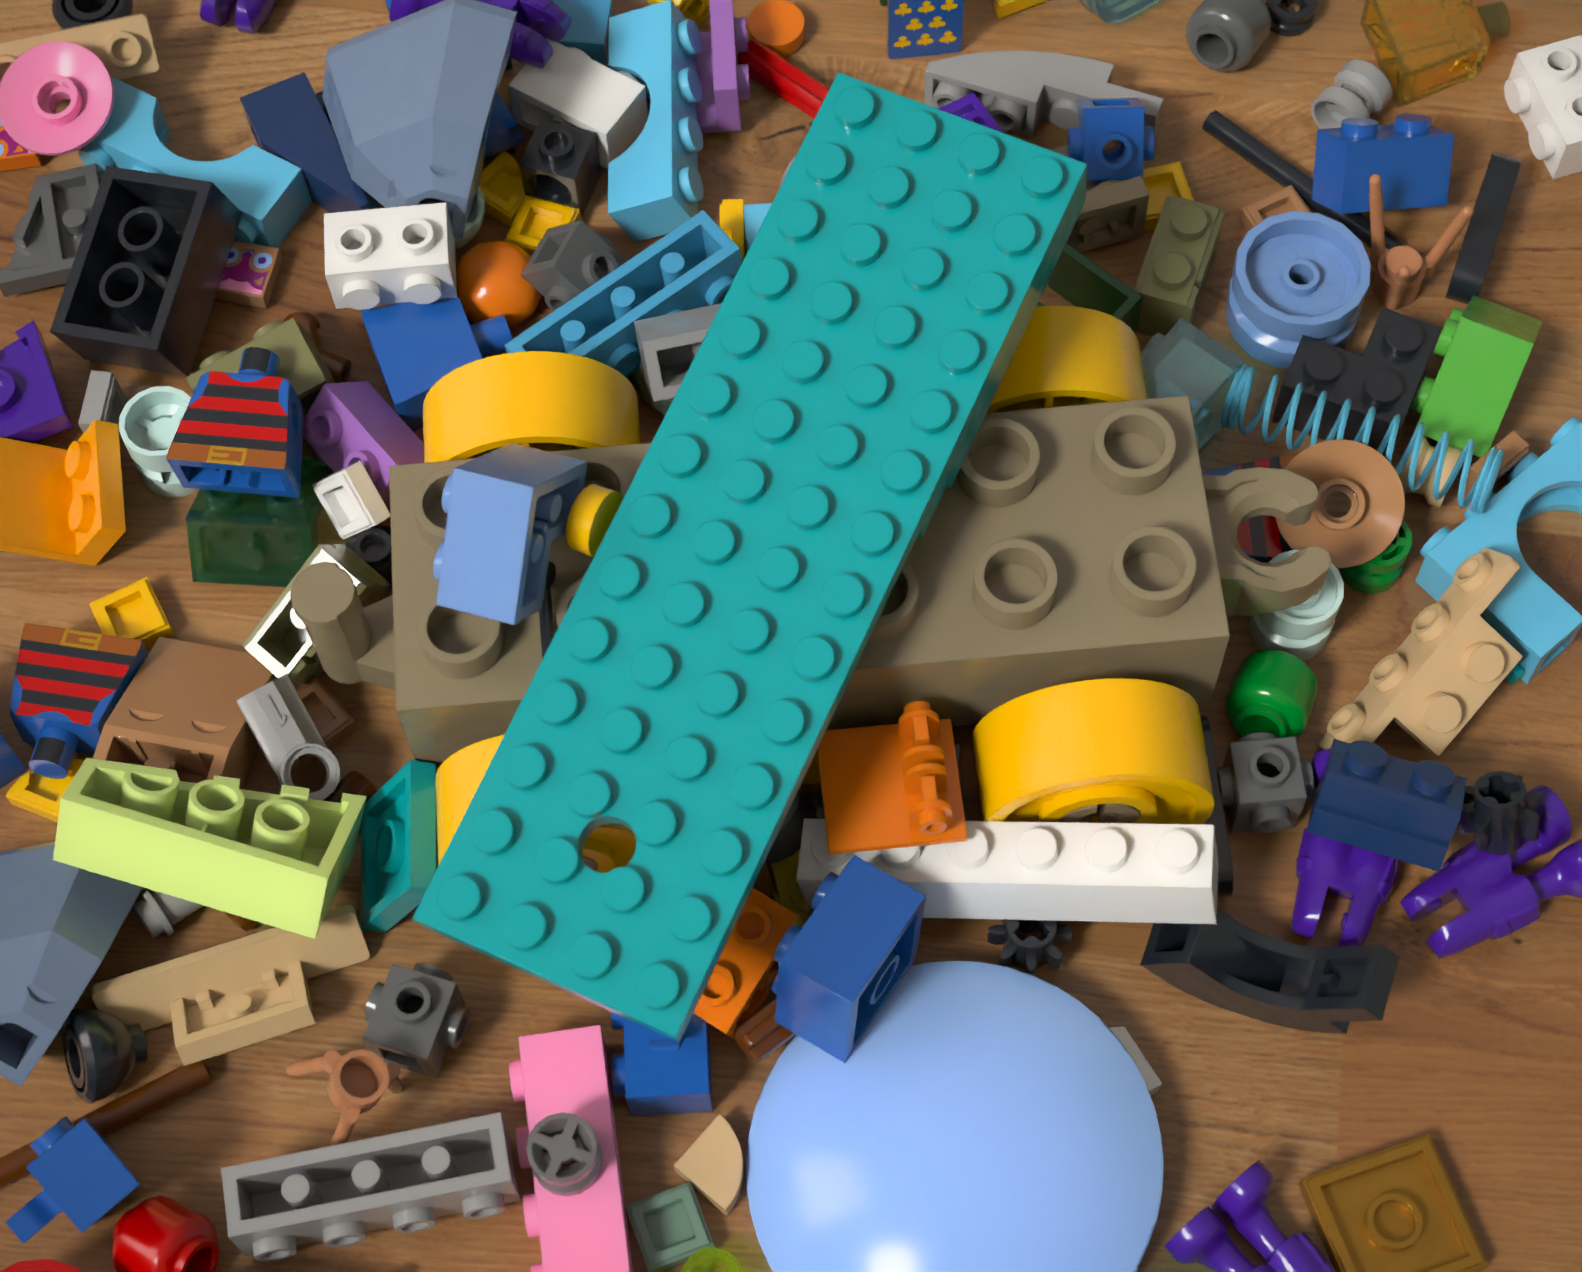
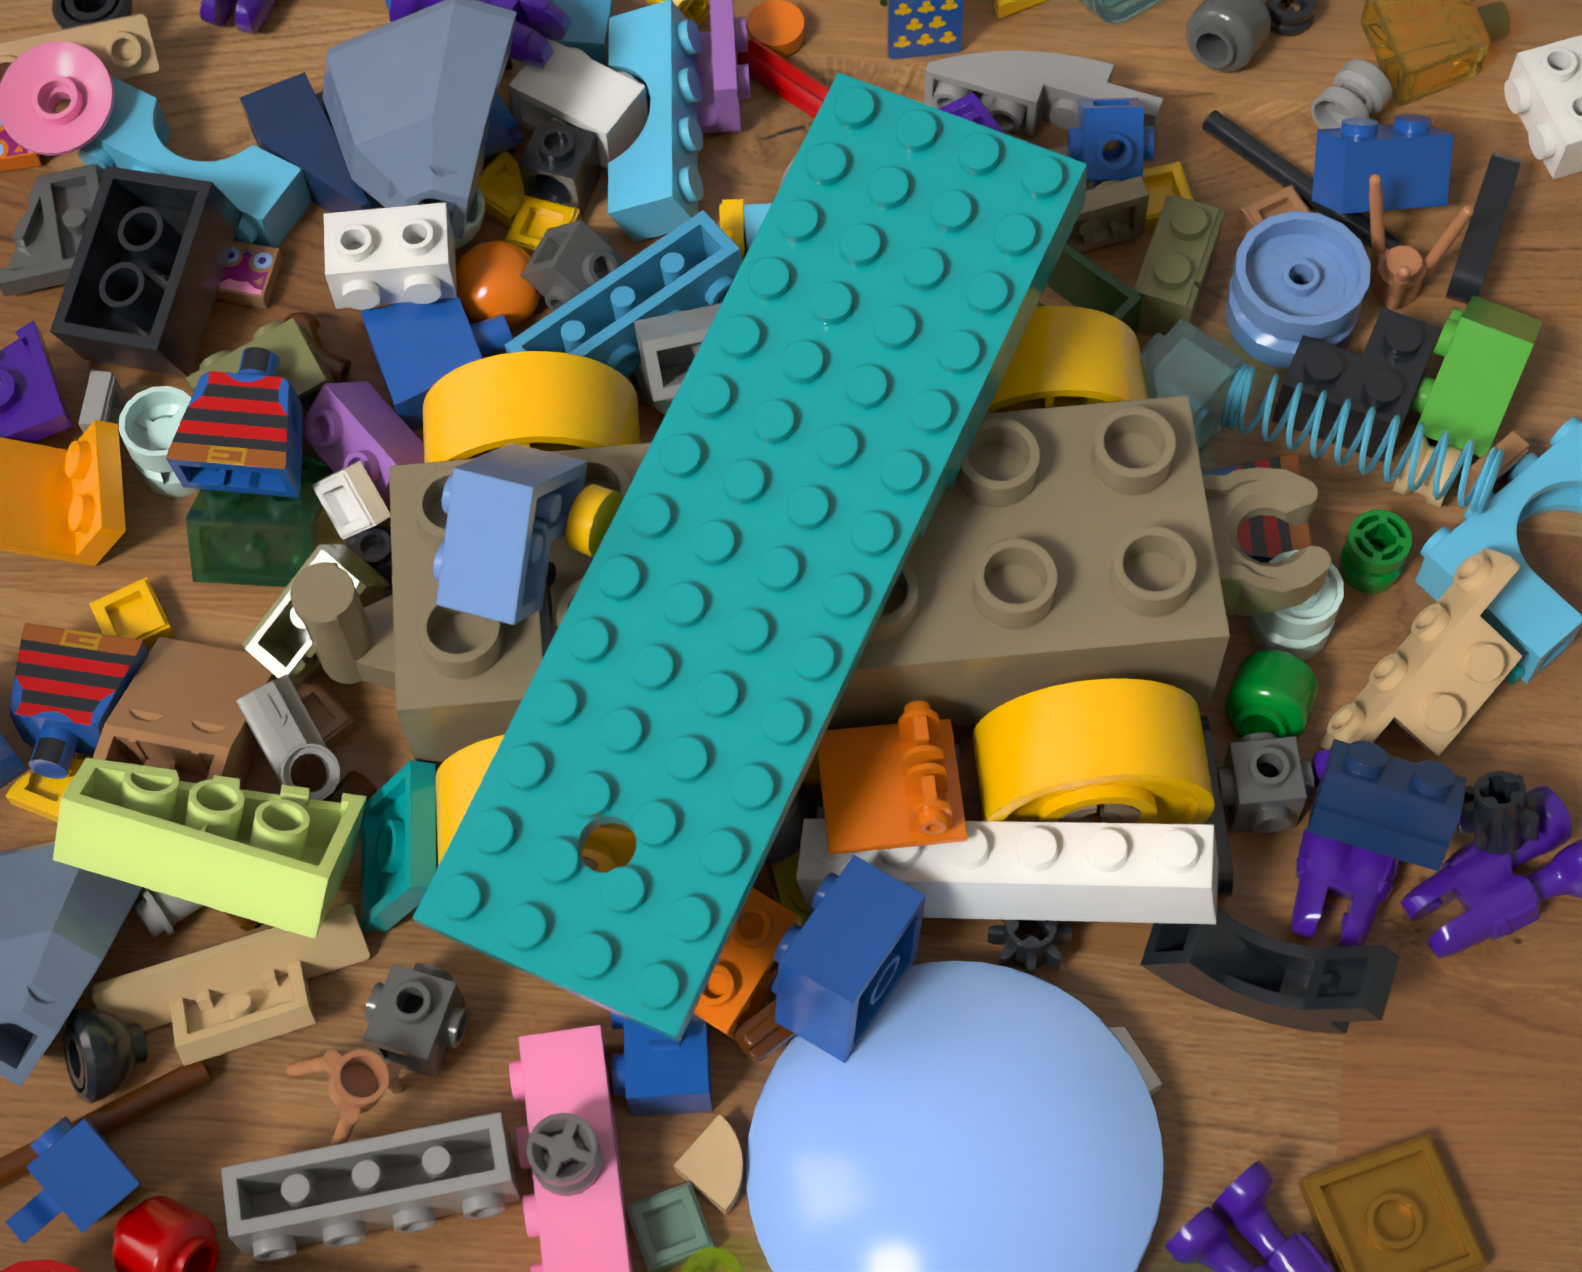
medium nougat dish [1275,439,1405,568] -> none

